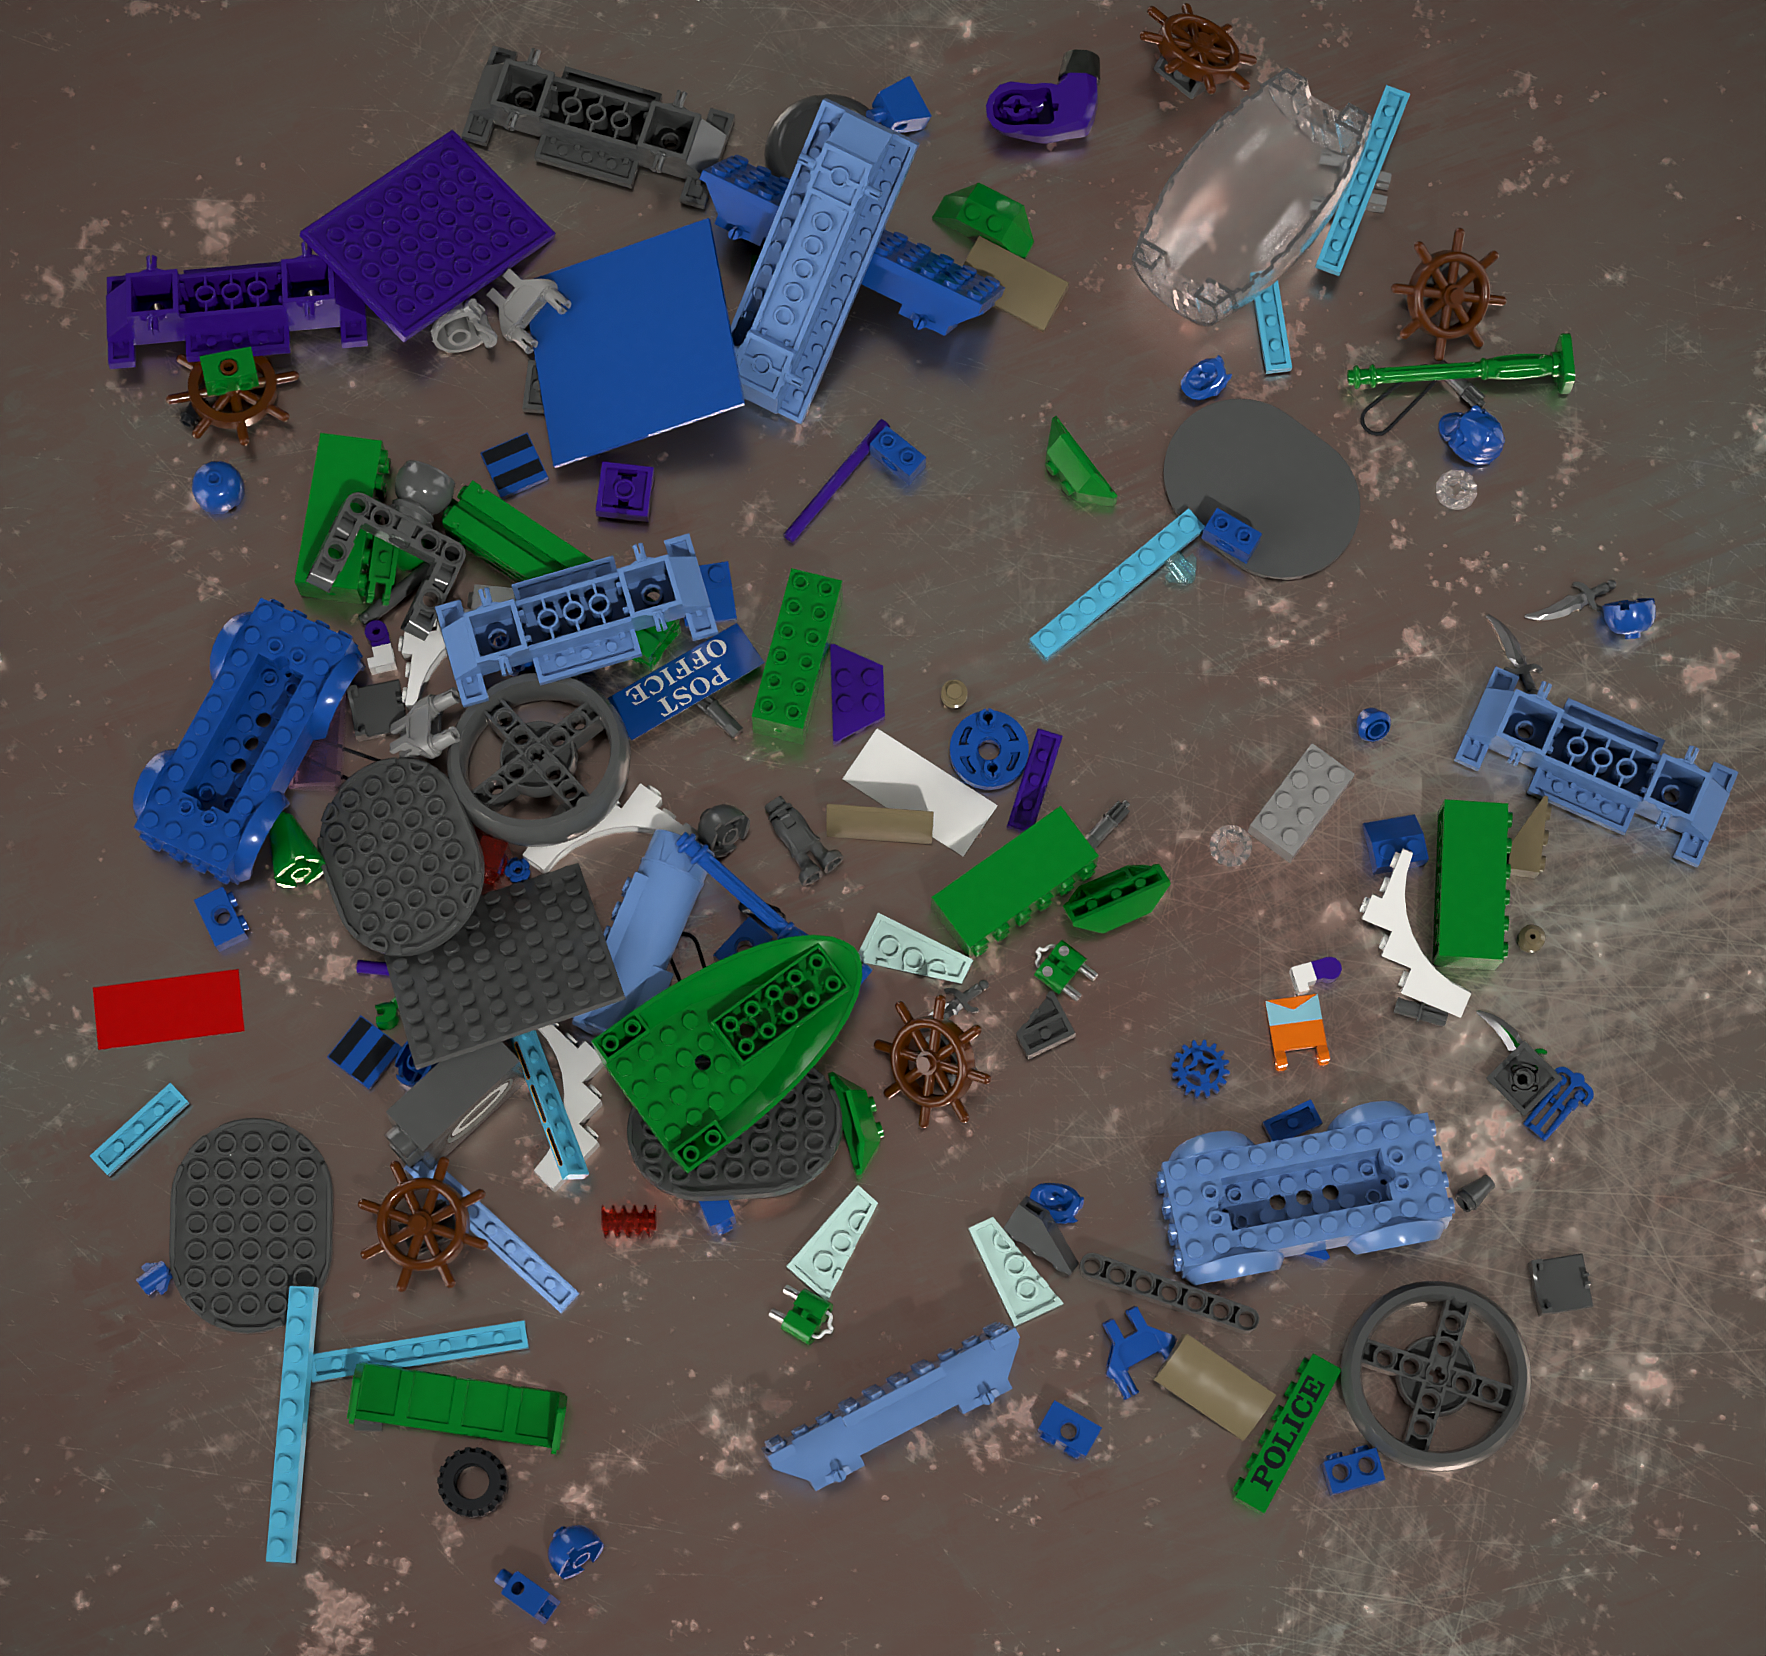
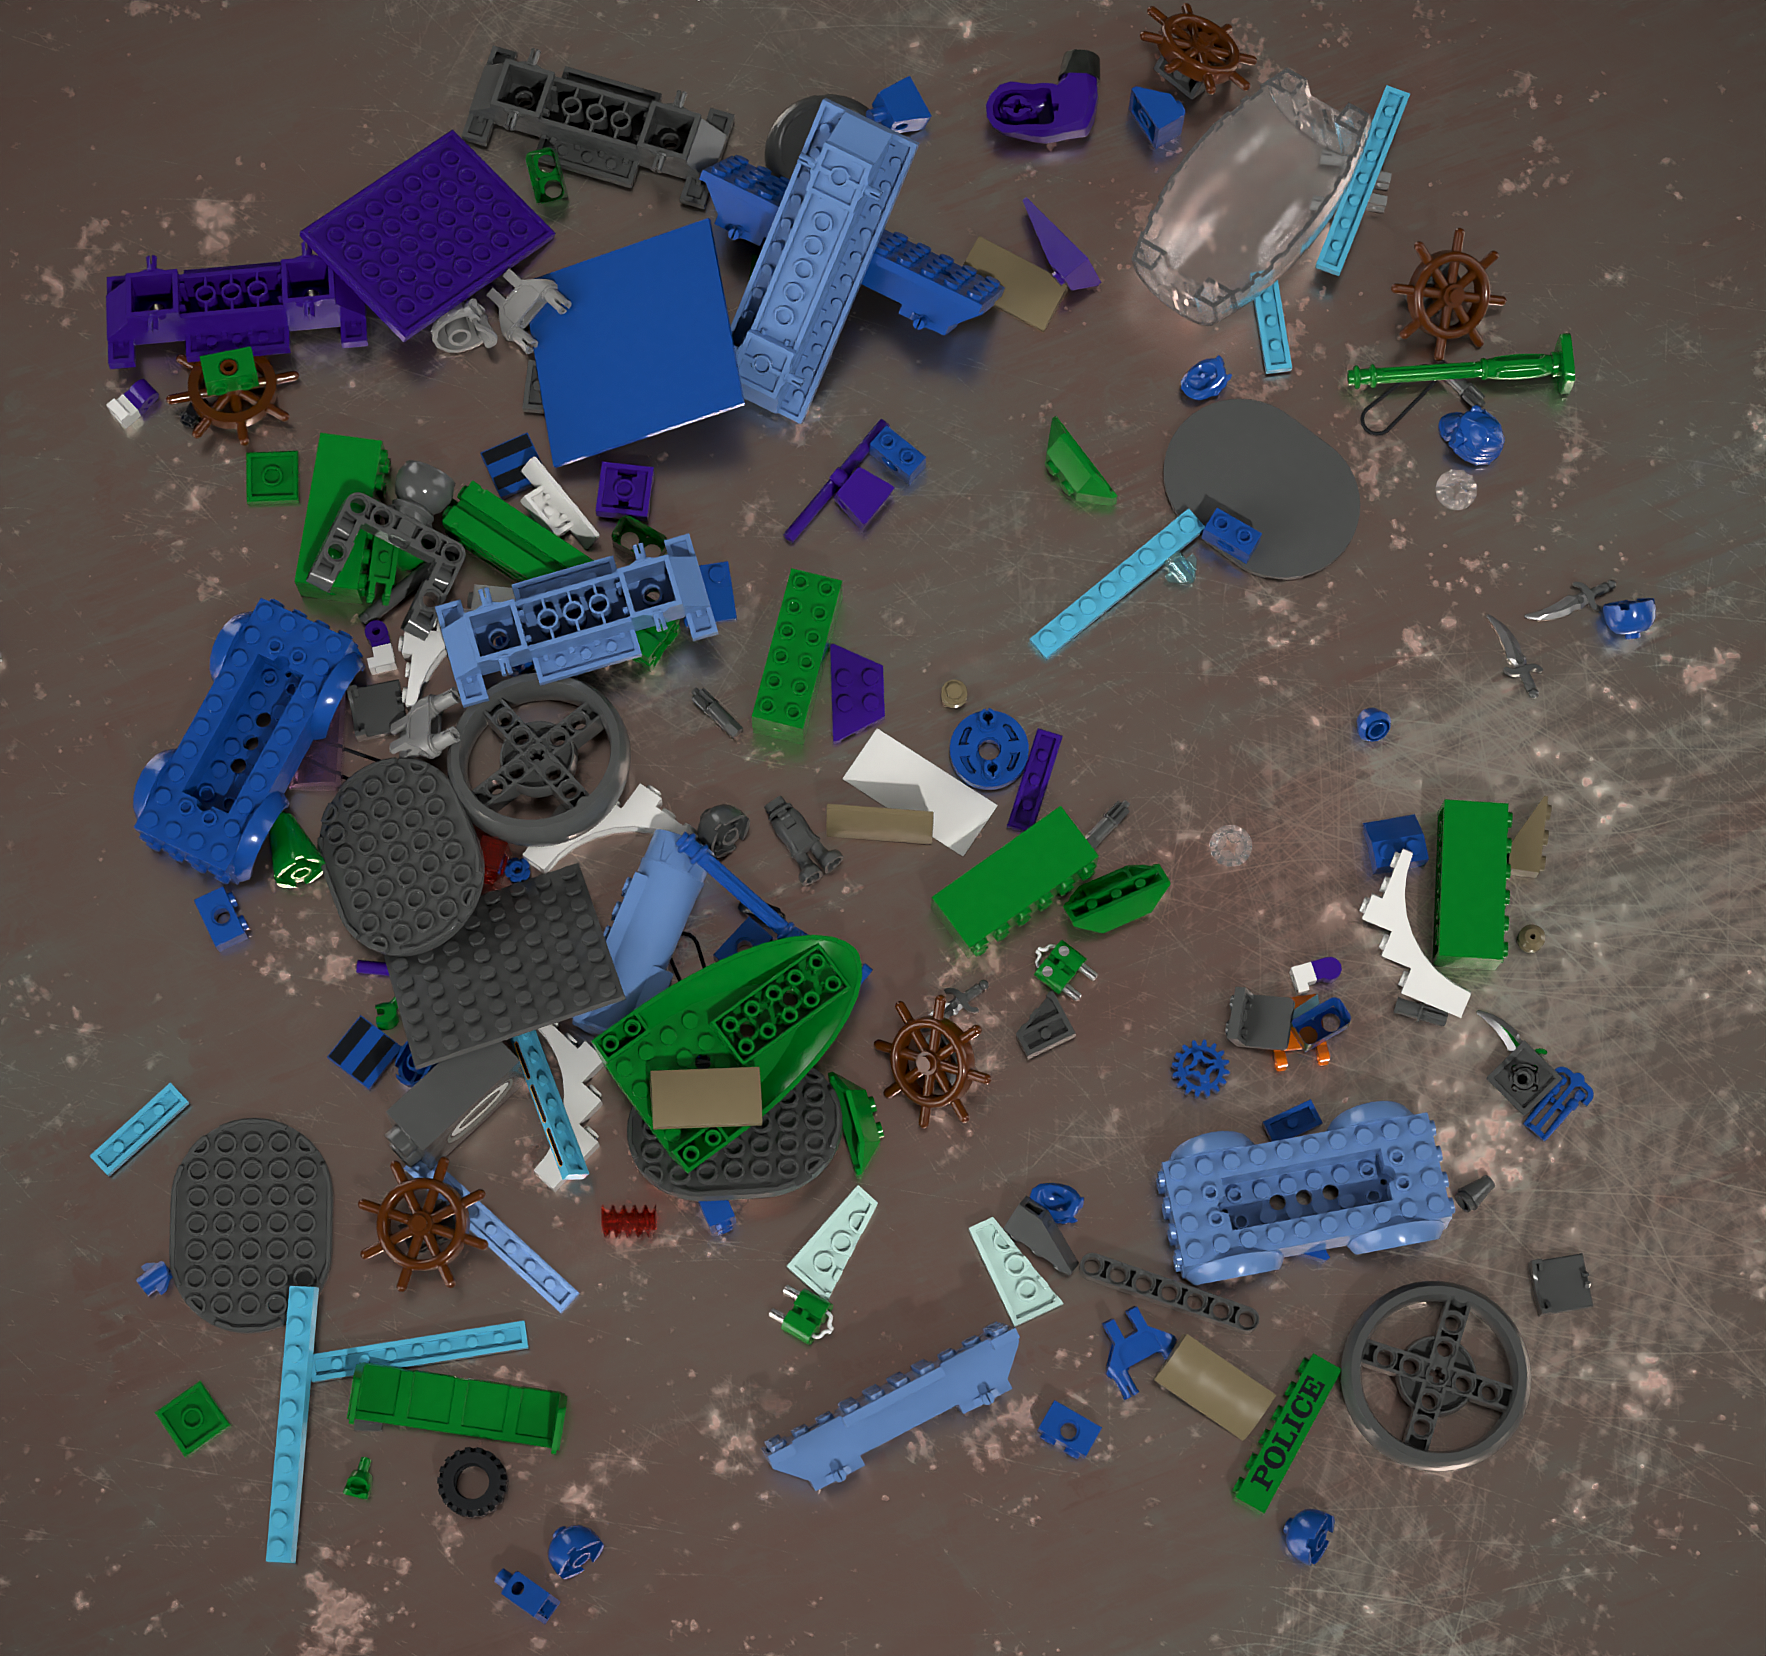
red sticker [93,969,245,1050] -> none
blue cylinder [192,461,245,514] -> none
blue sticker [607,623,765,740] -> none
light aqua wing [858,913,974,984] -> none
green wedge [932,183,1034,259] -> none
light grey brick [1248,743,1355,863] -> none
blue brick [1321,1445,1386,1496] -> none
medium blue piece [1454,666,1739,868] -> none
none -> leg [106,379,159,429]
none -> green tile [155,1381,231,1458]
none -> green tile [246,451,300,505]
none -> green piece [343,1457,373,1499]
none -> white bracket [520,456,600,549]
none -> green piece [526,148,568,205]
none -> green piece [611,516,667,559]
none -> dark tan slope [650,1067,762,1130]
none -> dark purple torso [829,467,895,530]
none -> dark purple wedge [1022,197,1102,291]
none -> blue slope [1128,86,1186,149]
none -> dark grey bracket [1225,987,1295,1051]
none -> blue cylinder [1284,1509,1335,1566]
none -> blue piece [1291,997,1351,1053]

